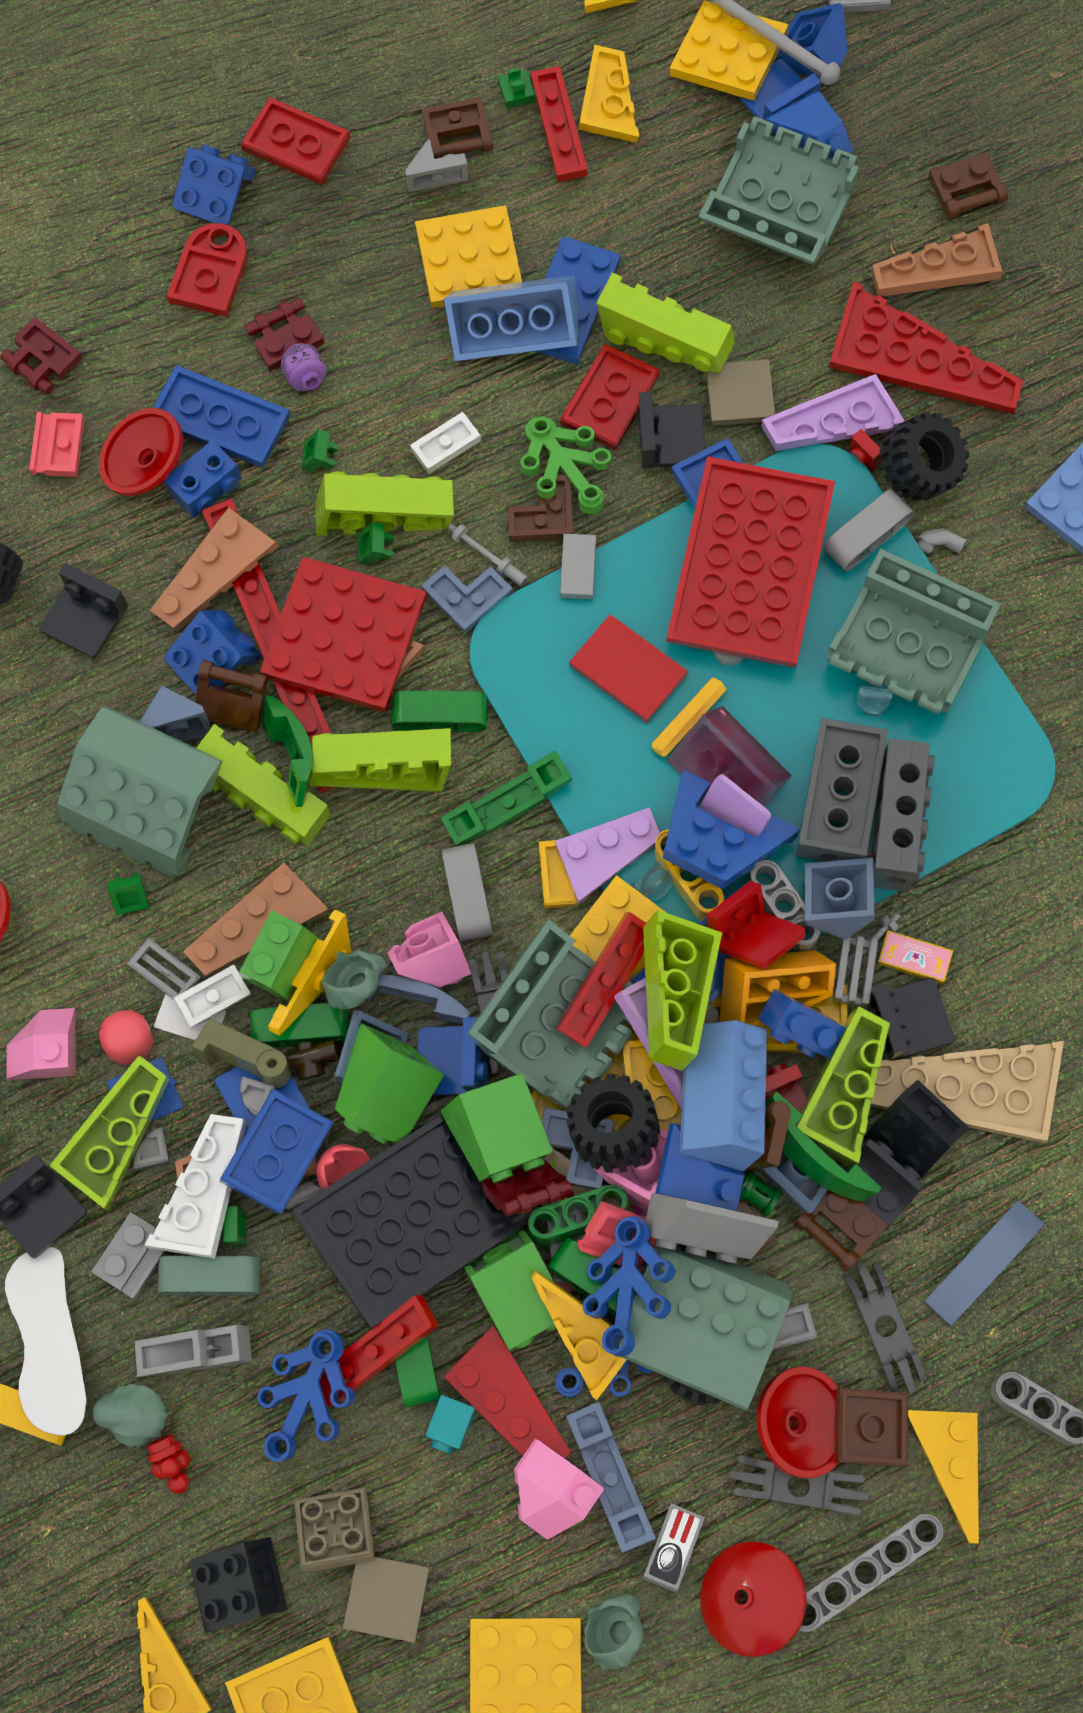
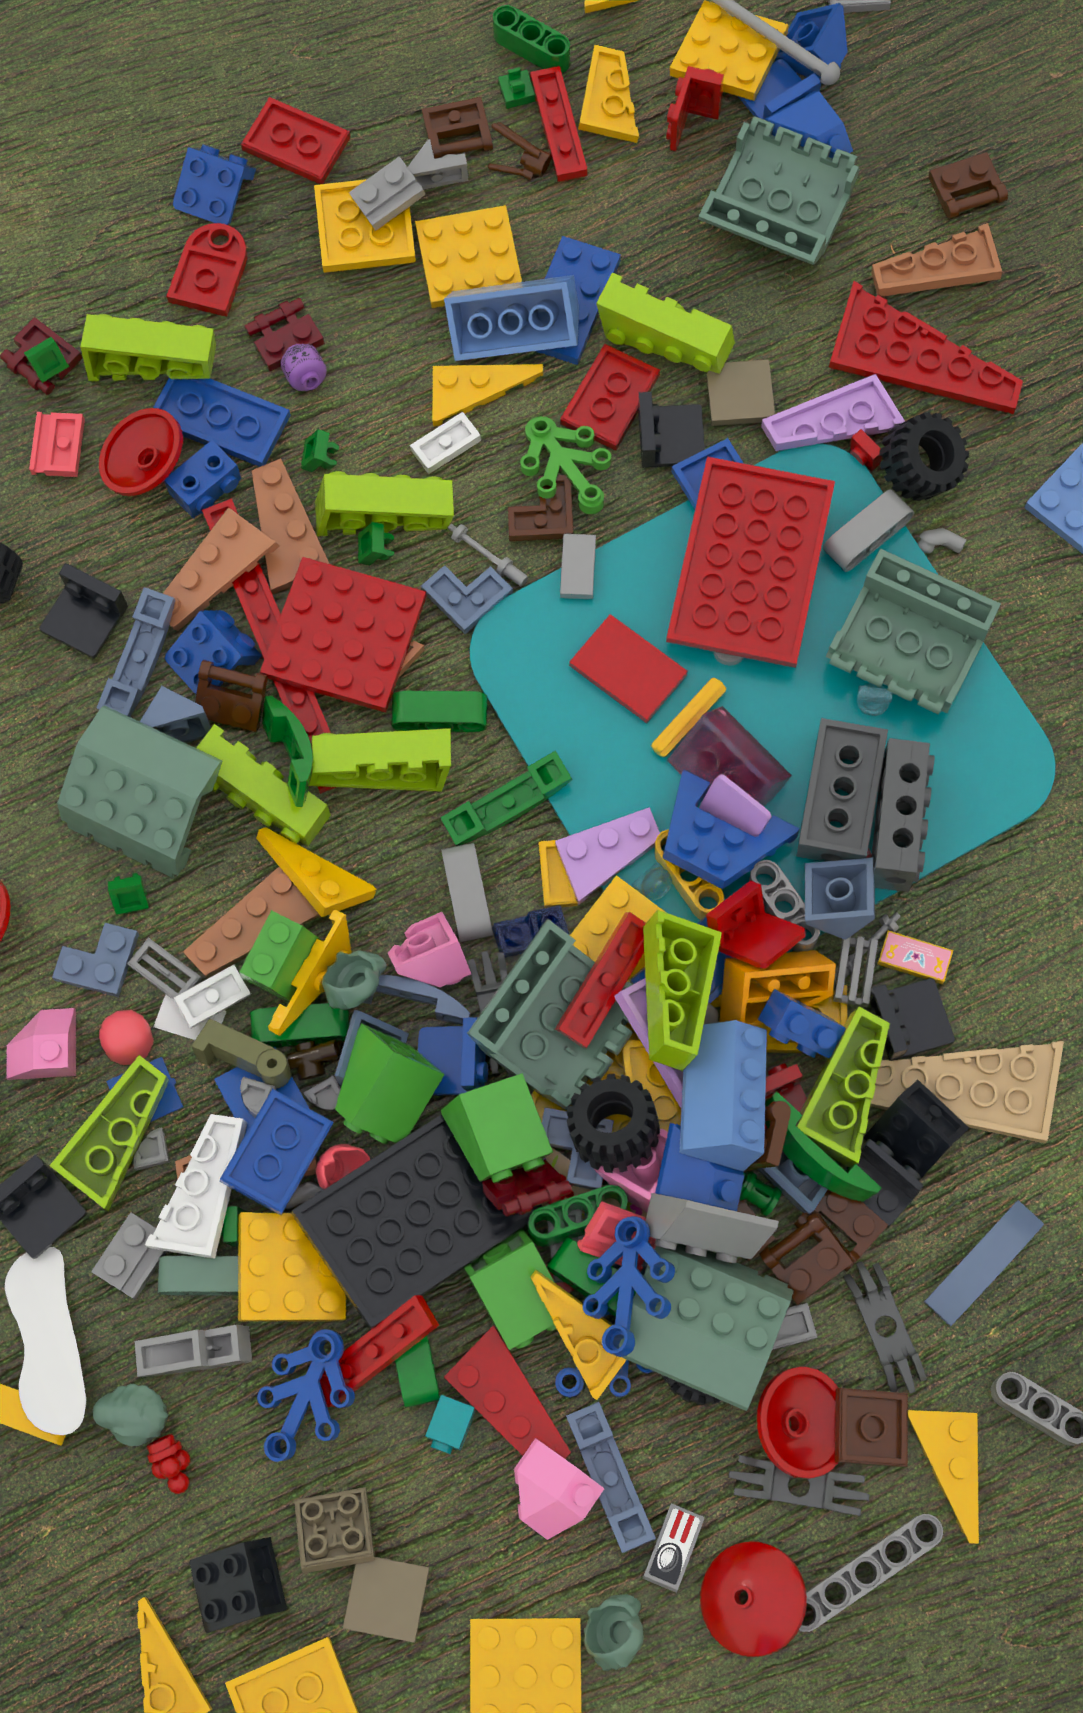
none -> green tile [24,337,69,383]
none -> sand blue plate [52,923,139,997]
none -> lime wedge [80,314,216,381]
none -> sand blue slope [97,587,175,717]
none -> yellow plate [238,1212,346,1322]
none -> nougat wing [251,458,329,595]
none -> yellow wing [256,827,377,917]
none -> light grey tile [303,1076,341,1112]
none -> yellow plate [314,179,416,273]
none -> light grey plate [349,156,426,231]
none -> yellow wing [432,364,543,427]
none -> reddish brown plant [488,122,552,180]
none -> clear blue slope [492,905,570,958]
none -> green beam [493,5,570,73]
none -> red bracket [666,66,724,152]
none -> reddish brown plate [759,1211,855,1305]

